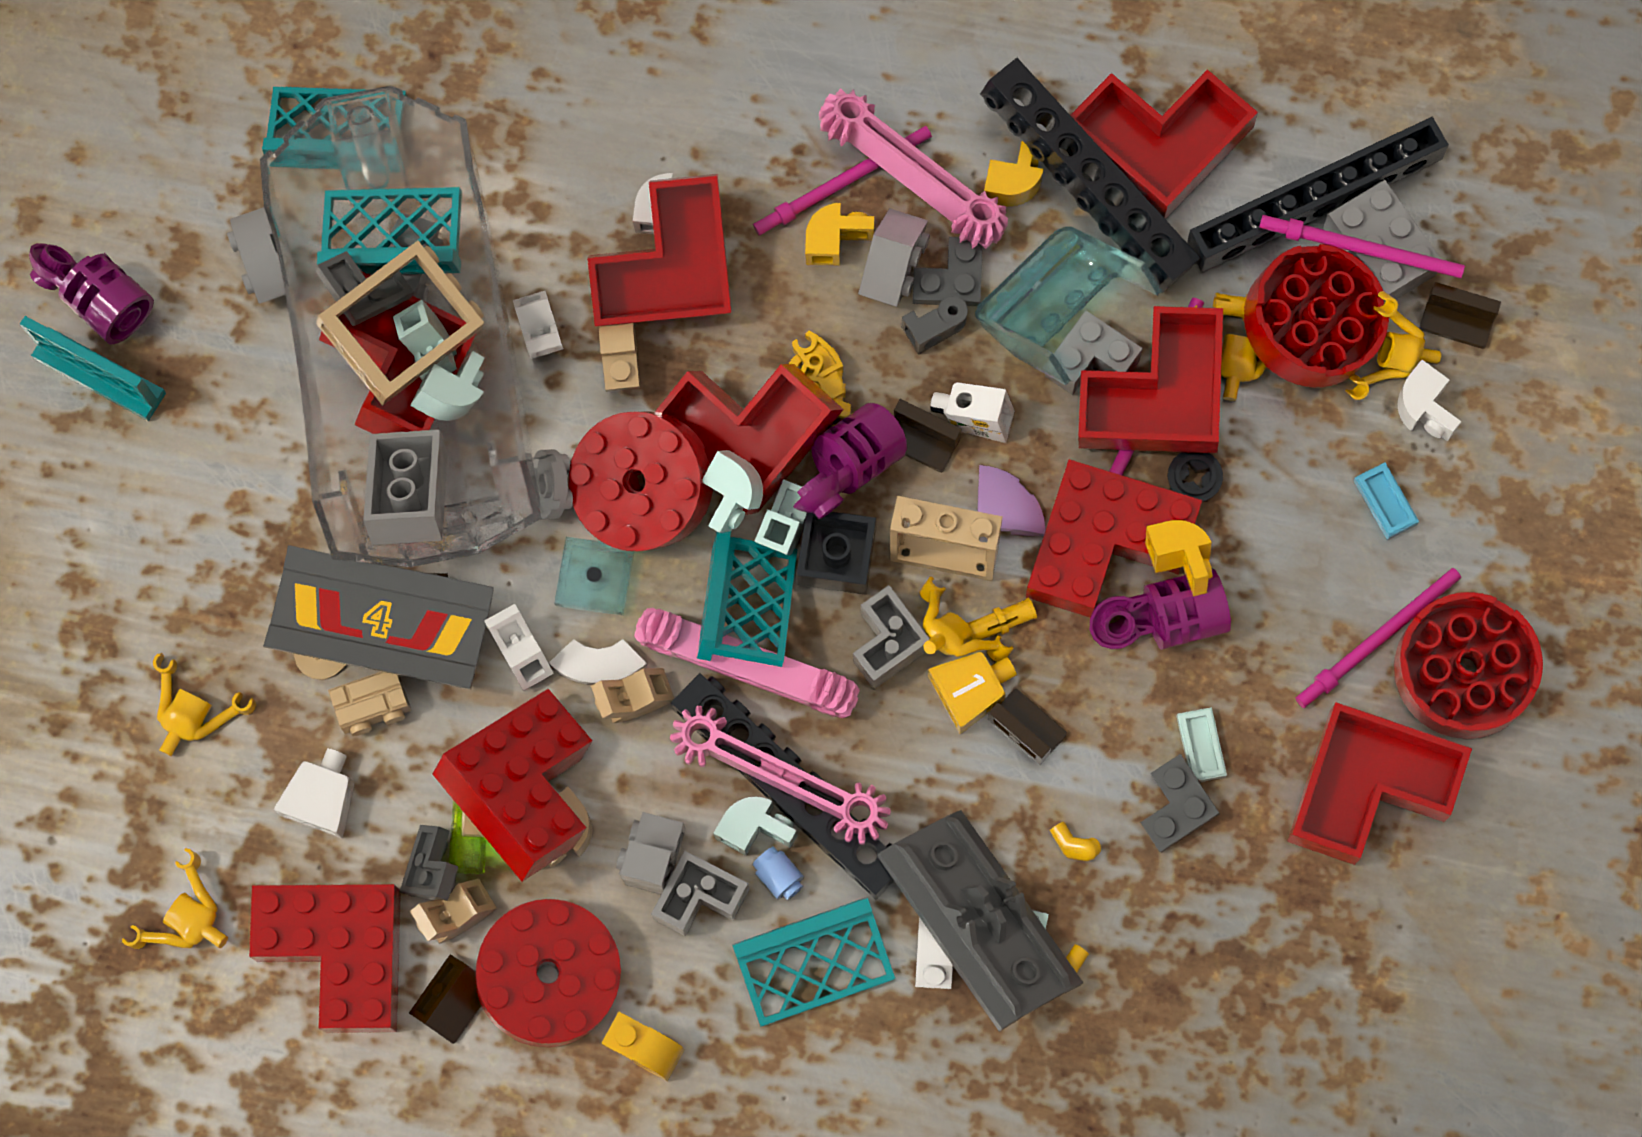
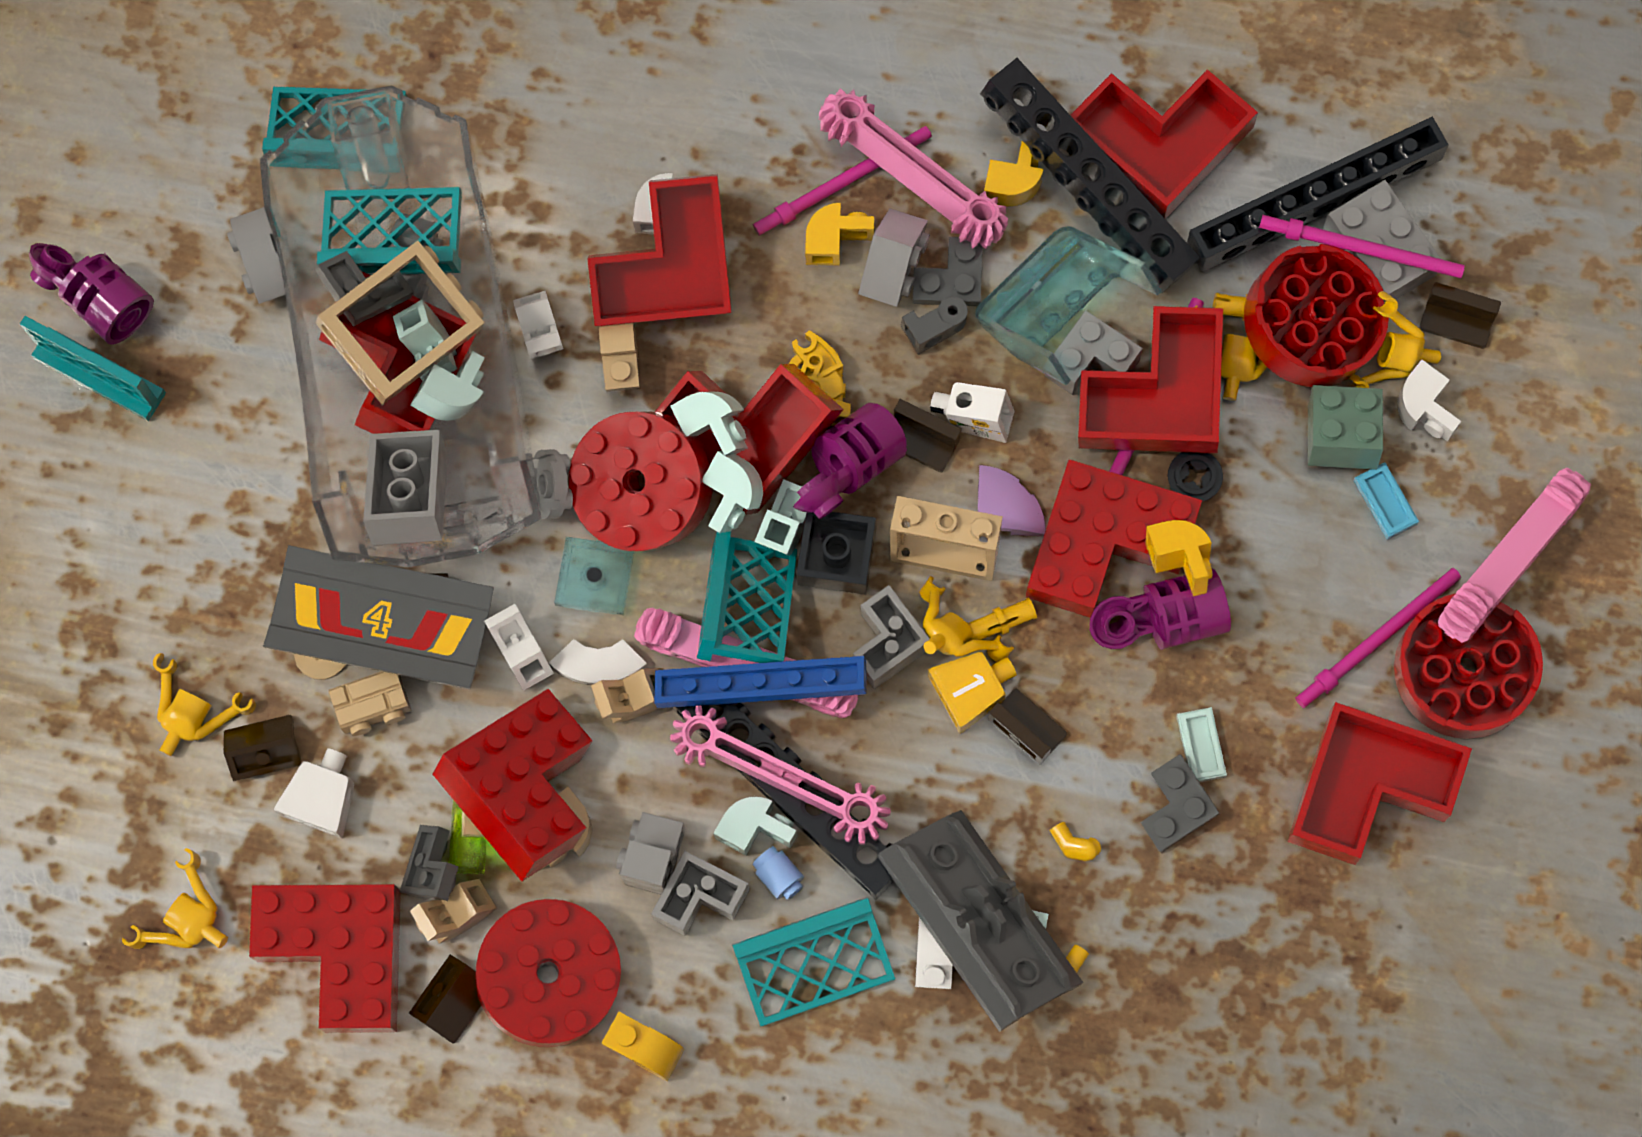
none -> dark brown panel [223,715,302,781]
none -> blue plate [654,656,867,708]
none -> light aqua brick [670,392,748,455]
none -> sand green brick [1308,385,1383,470]
none -> bright pink arm [1438,468,1591,643]

